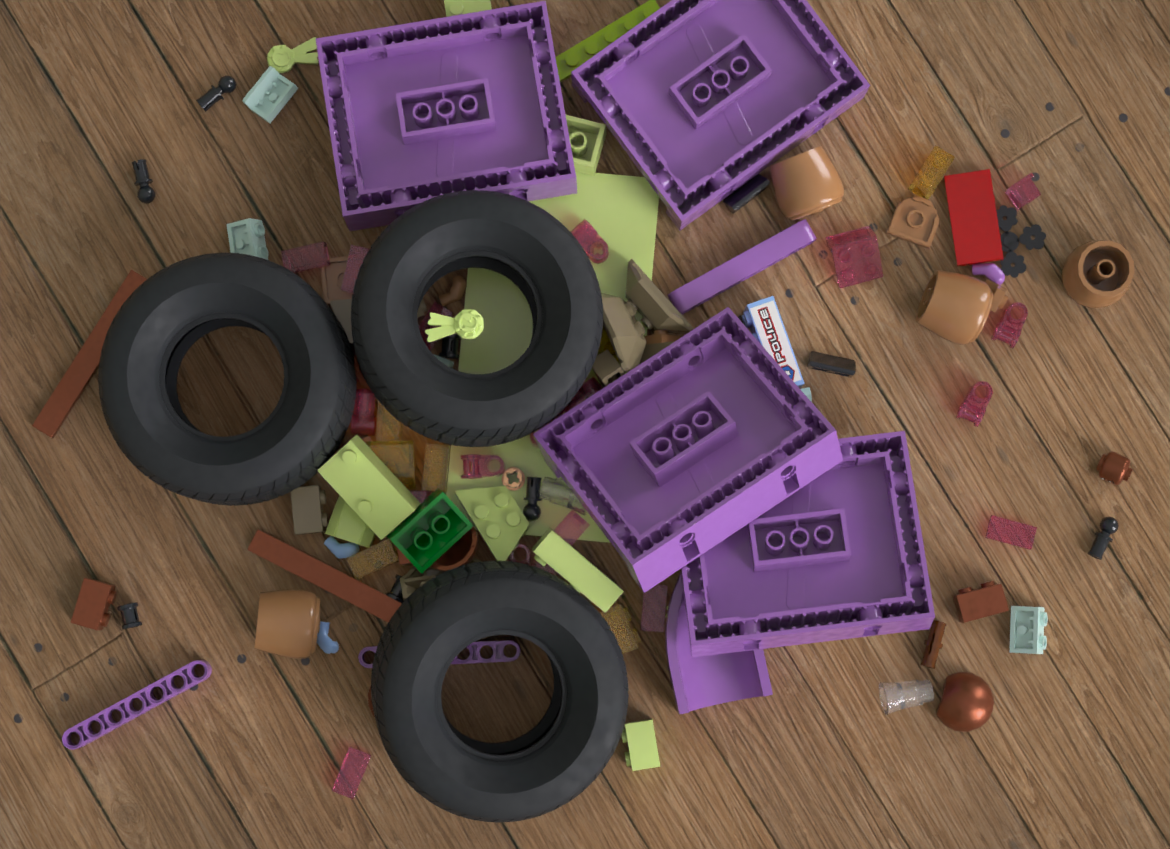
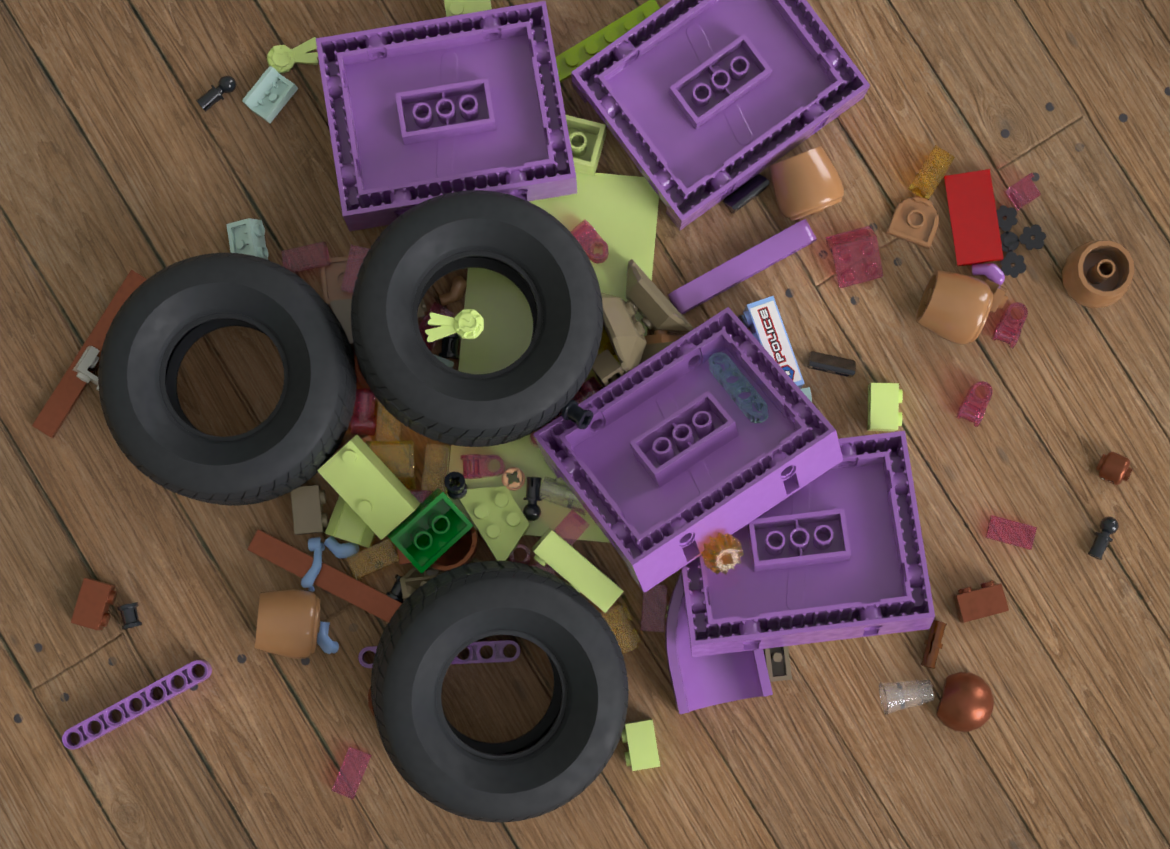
black pin [132,159,155,204] -> none
light aqua bracket [1009,606,1048,654] -> none
none -> white bracket [73,346,99,391]
none -> light blue piece [301,537,325,592]
none -> black bush [444,472,467,499]
none -> black bush [561,400,593,430]
none -> clear yellow gear [701,532,744,575]
none -> clear light blue beam [709,352,768,423]
none -> dark tan brick [763,646,792,682]
none -> yellowish green brick [867,383,903,432]

